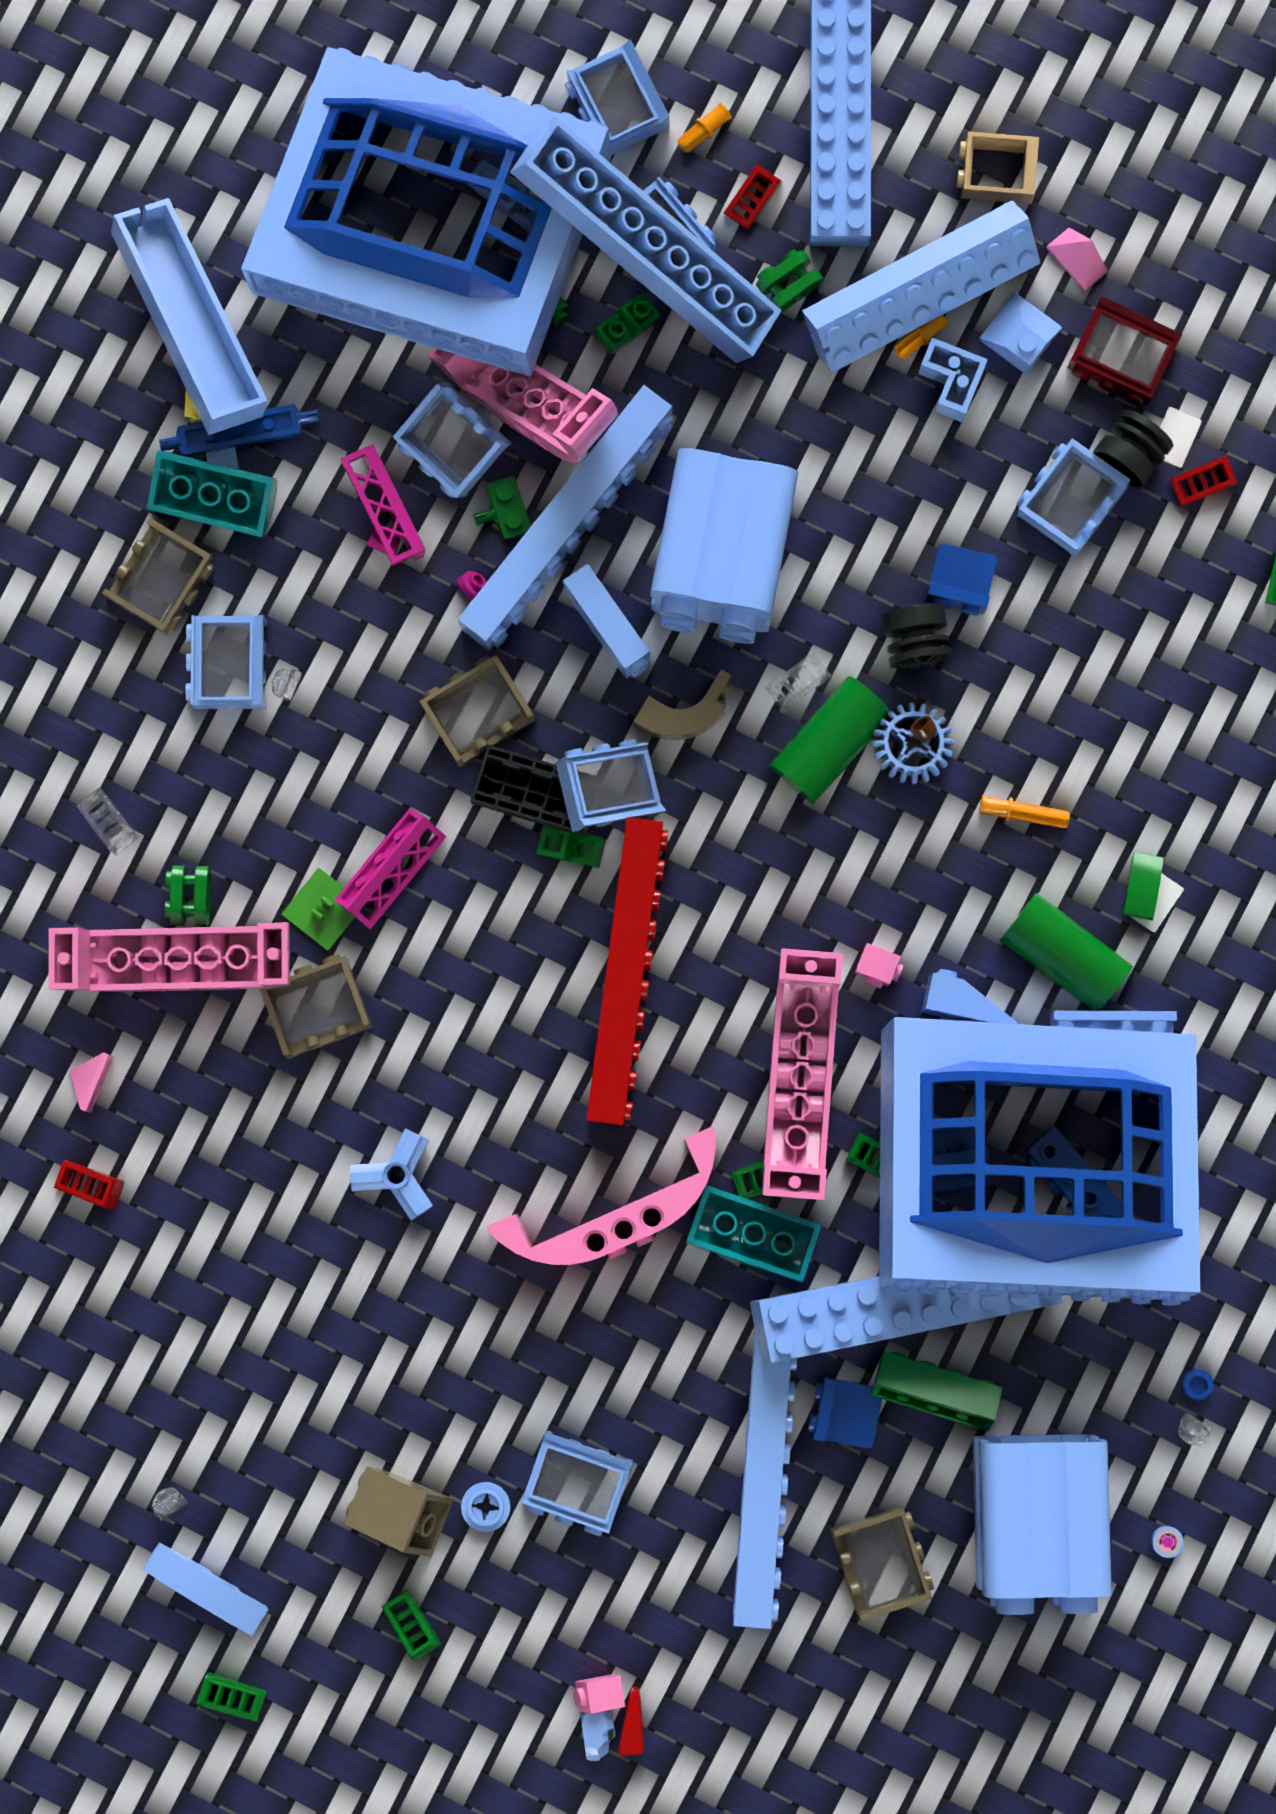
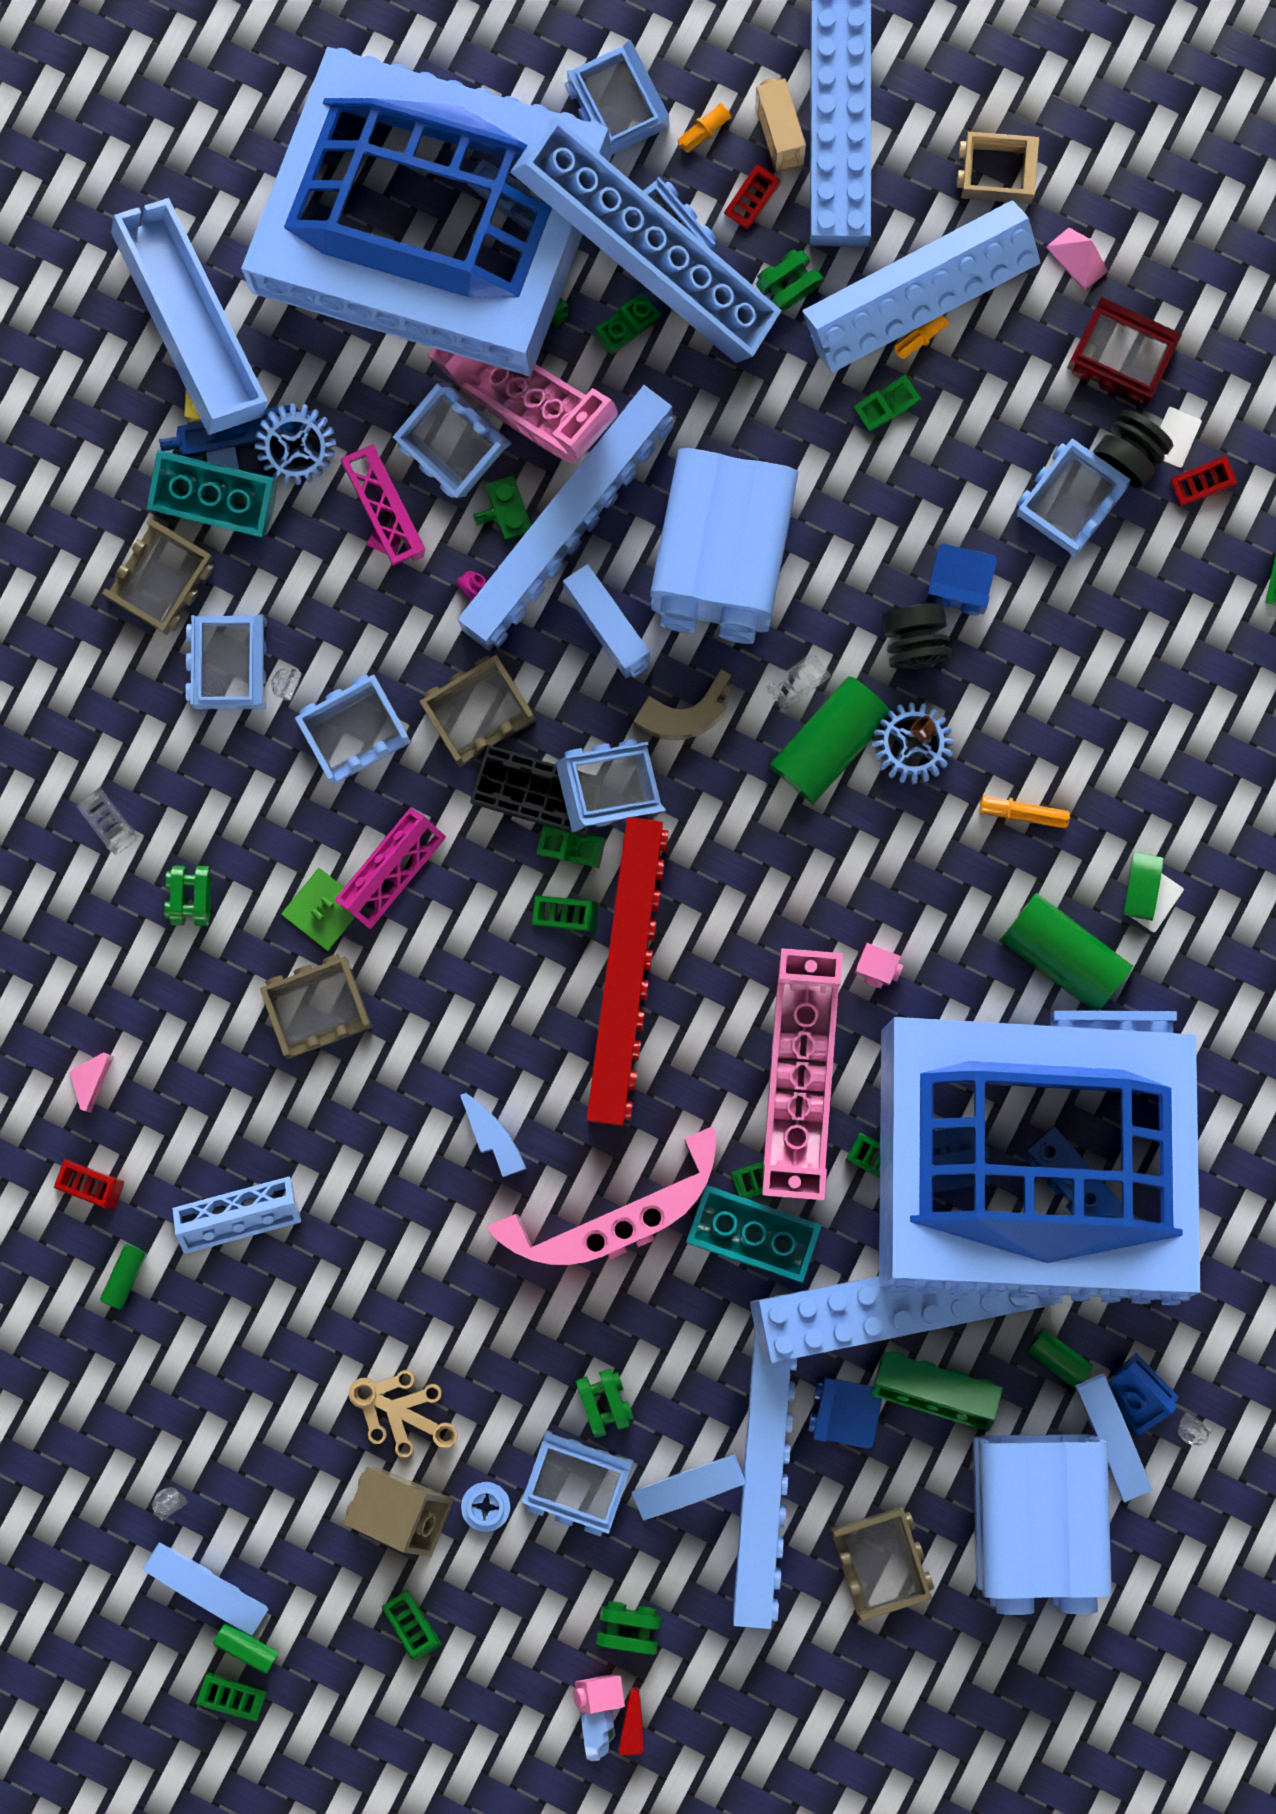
bright pink slope [49,922,290,992] -> none
light blue piece [350,1128,433,1221] -> none
light blue brick [918,338,988,423] -> none
light blue slope [921,969,1017,1024] -> none
light blue slope [979,292,1062,374] -> none
tile [1151,1526,1184,1558] -> none
blue tile [1181,1369,1213,1400] -> none
none -> green brick [100,1243,147,1310]
none -> light blue fence [172,1176,301,1254]
none -> green brick [213,1622,279,1674]
none -> light blue gear [255,403,336,485]
none -> window [295,674,412,785]
none -> tan plant [349,1370,458,1458]
none -> light blue slope [460,1093,527,1177]
none -> green slope [532,895,599,932]
none -> green brick [575,1368,634,1439]
none -> green brick [596,1601,662,1655]
none -> light blue slope [632,1454,746,1521]
none -> tan window [755,78,806,173]
none -> green slope [854,374,923,432]
none -> green brick [1025,1328,1093,1390]
none -> light blue slope [1075,1374,1152,1503]
none -> blue bracket [1107,1352,1179,1436]

